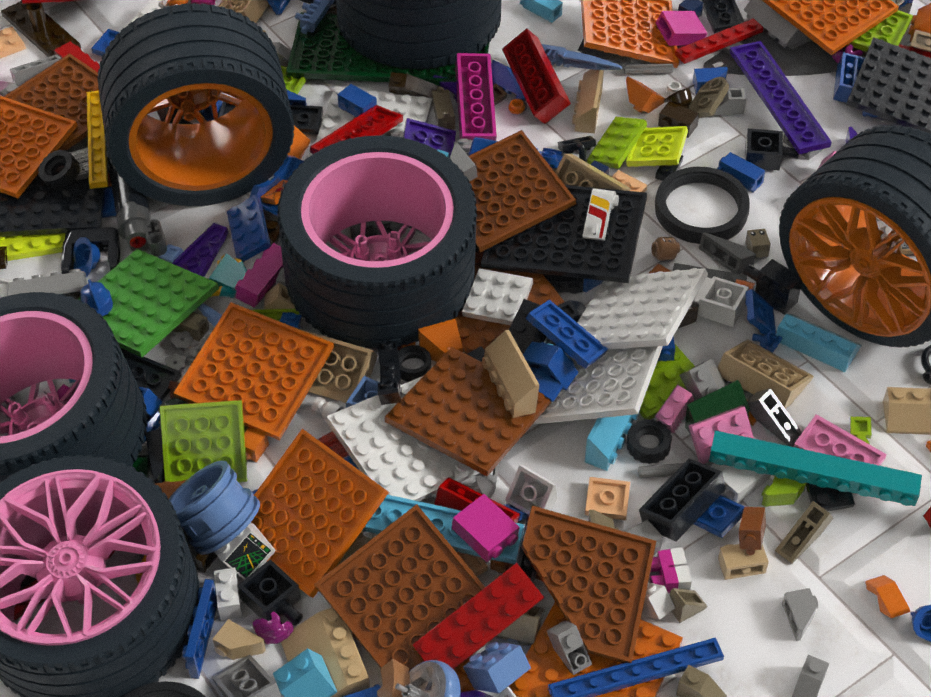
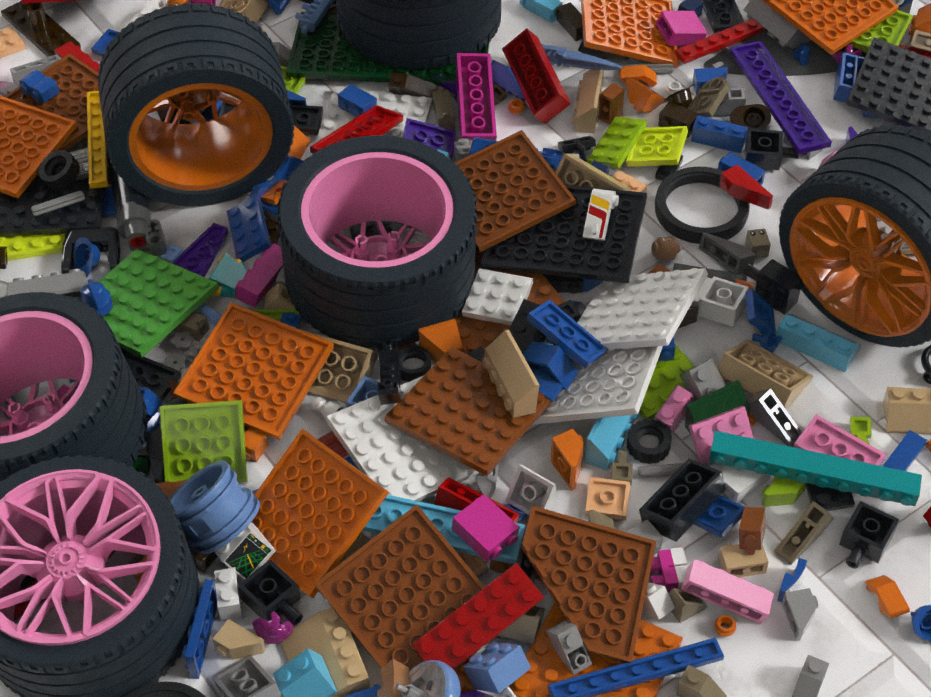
light grey slope [450,143,478,181] -> none
none -> blue brick [19,70,60,103]
none -> light grey axle [31,191,85,216]
none -> orange slope [551,428,584,491]
none -> dark brown brick [556,2,583,41]
none -> dark orange brick [598,83,625,125]
none -> dark tan plate [611,450,633,485]
none -> orange slope [618,65,657,87]
none -> bright pink brick [681,559,774,624]
none -> blue brick [691,115,748,154]
none -> orange plate [714,615,736,637]
none -> red slope [719,164,773,210]
none -> dark brown piece [730,104,771,130]
none -> blue slope [777,558,807,602]
none -> blue piece [793,43,810,65]
none -> black brick [839,501,900,569]
none -> blue tile [883,430,928,471]

